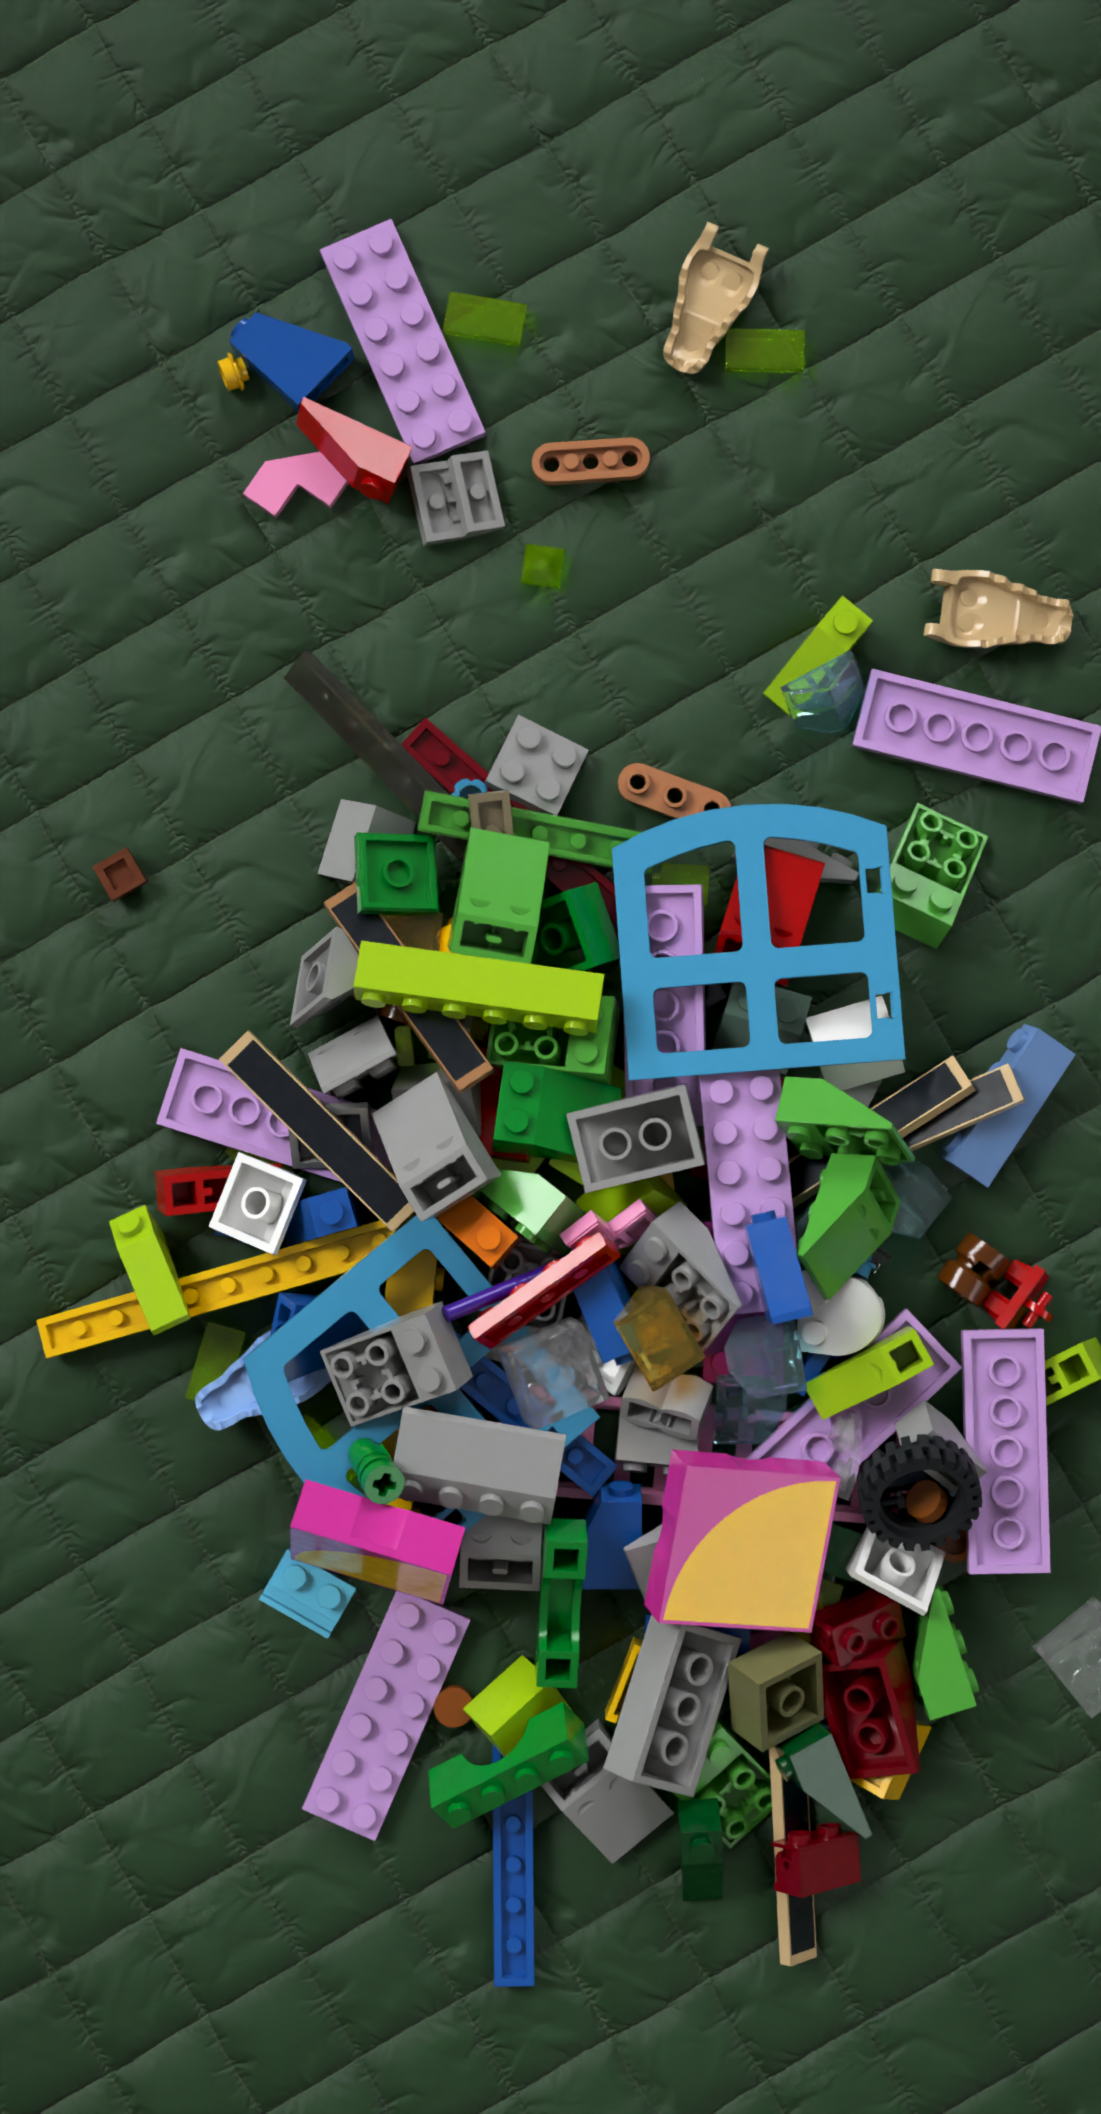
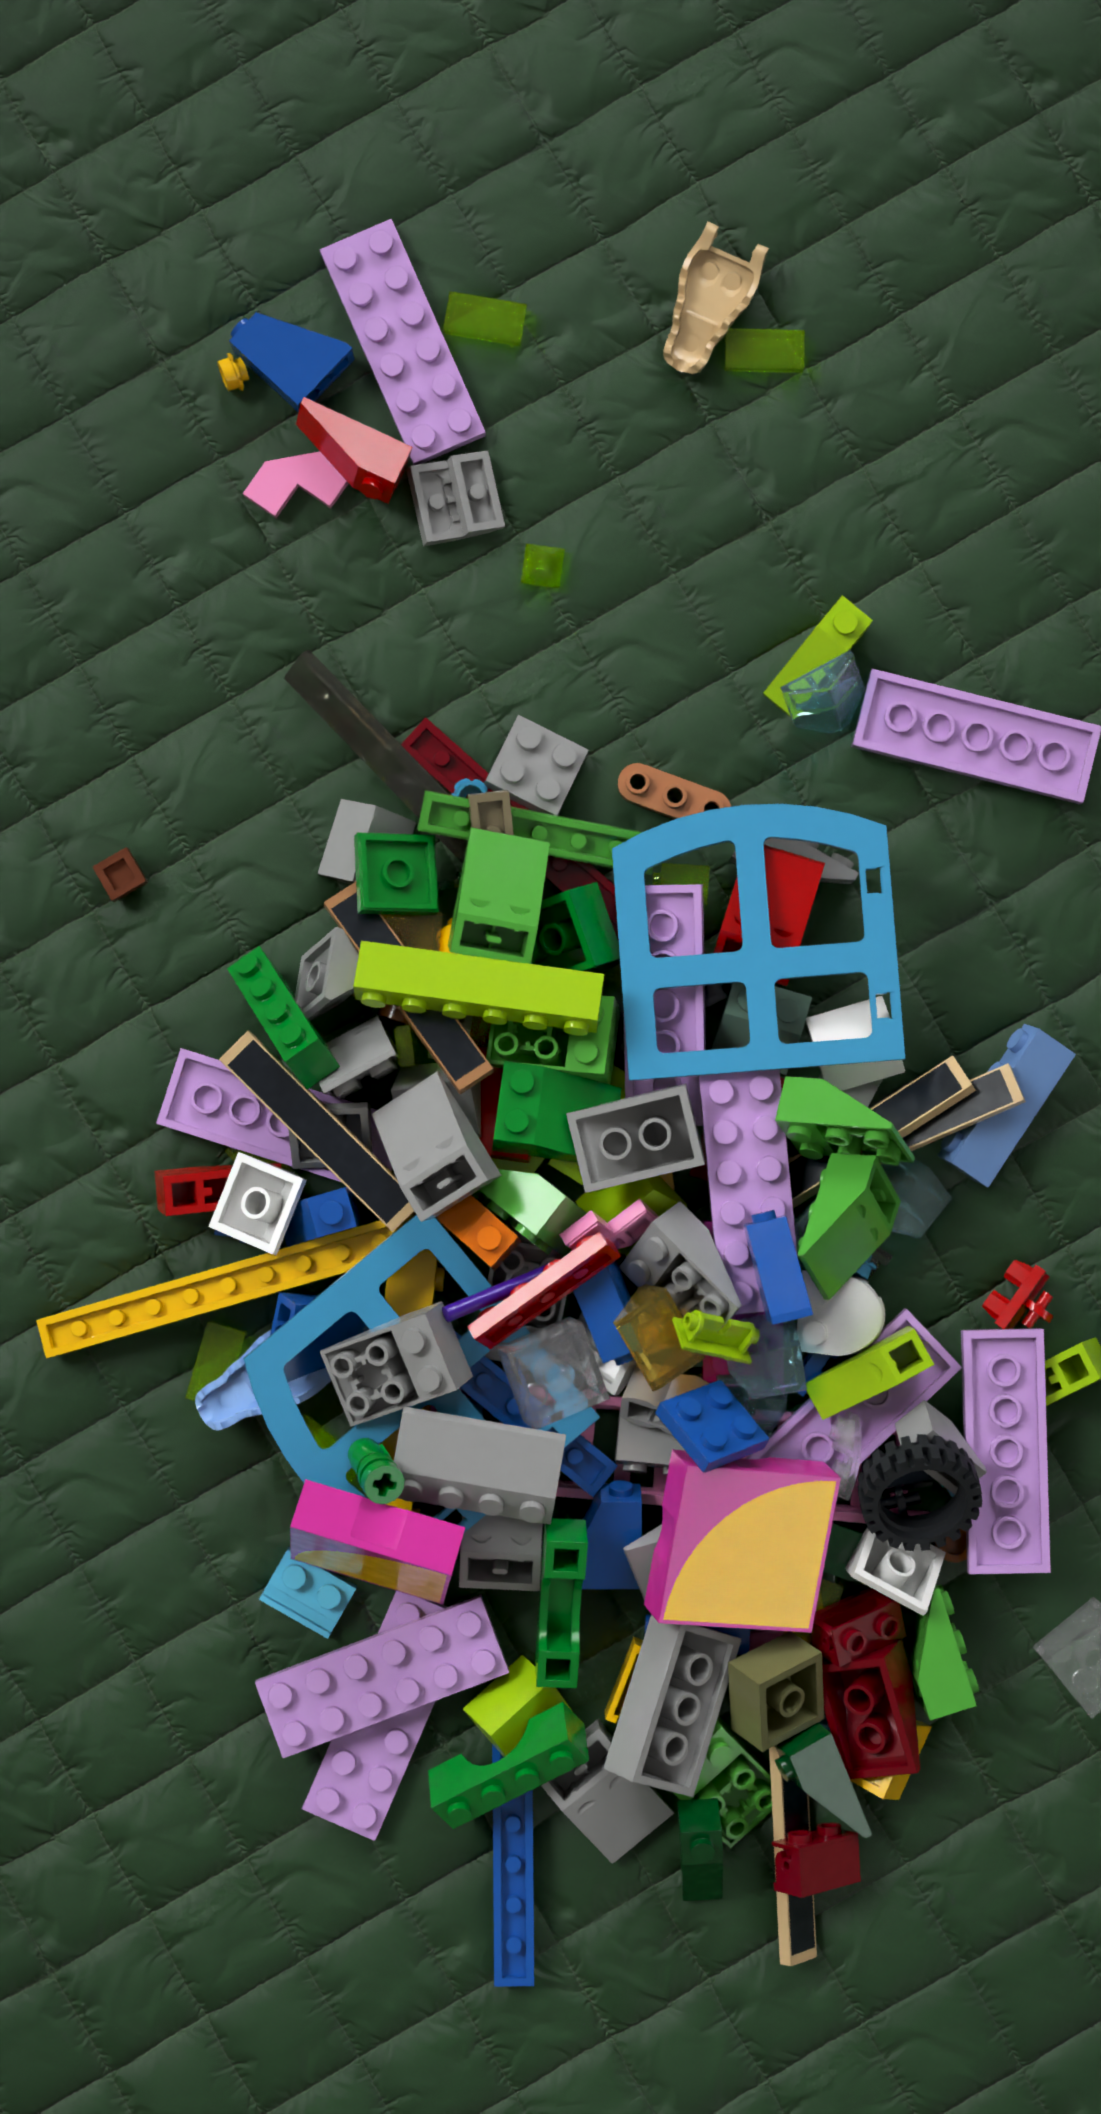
lime slope [109,1205,191,1336] -> none
dark orange tile [434,1685,473,1728] -> none
nougat plate [532,437,650,486] -> none
bright green slope [875,803,988,949] -> none
dark orange tile [905,1480,948,1523] -> none
tan animal [923,569,1073,648] -> none
reddish brown wheel [936,1232,1010,1307] -> none
none -> green arch [227,946,340,1090]
none -> lavender plate [255,1595,509,1758]
none -> blue plate [655,1380,770,1473]
none -> lime hinge [672,1310,760,1365]

